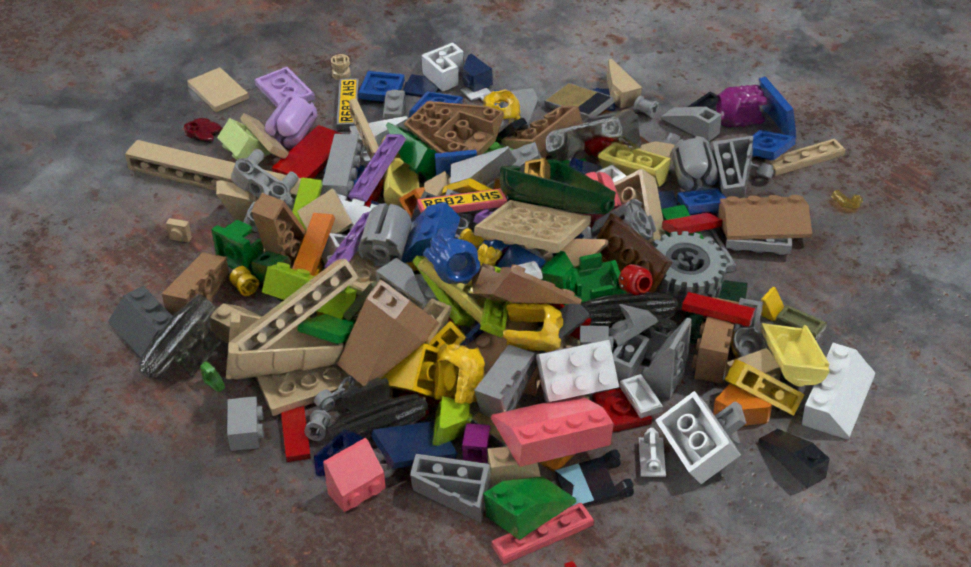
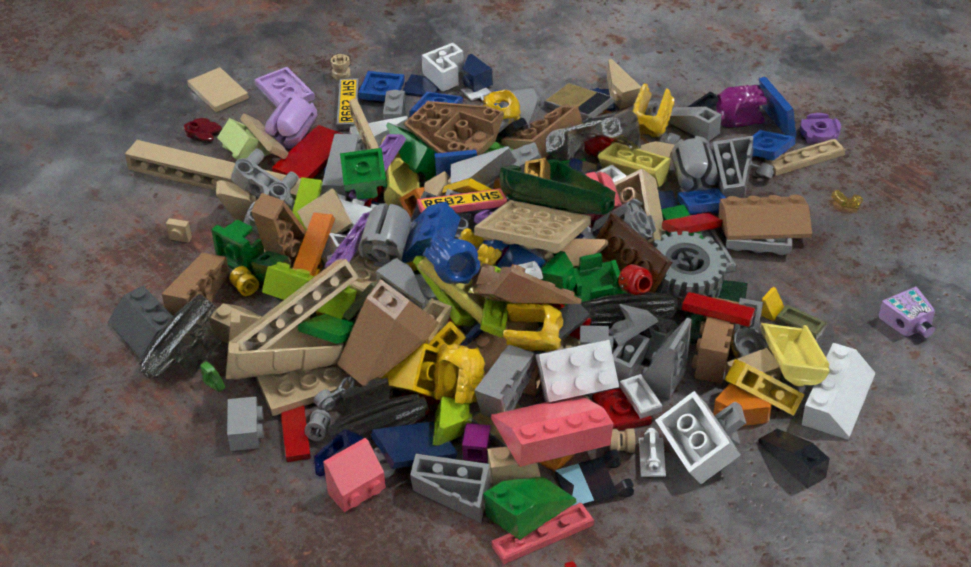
none -> green panel [340,148,387,200]
none -> tan wheel [609,428,635,453]
none -> yellow piece [630,83,674,137]
none -> medium lavender plate [800,113,841,144]
none -> lavender torso [879,287,935,338]

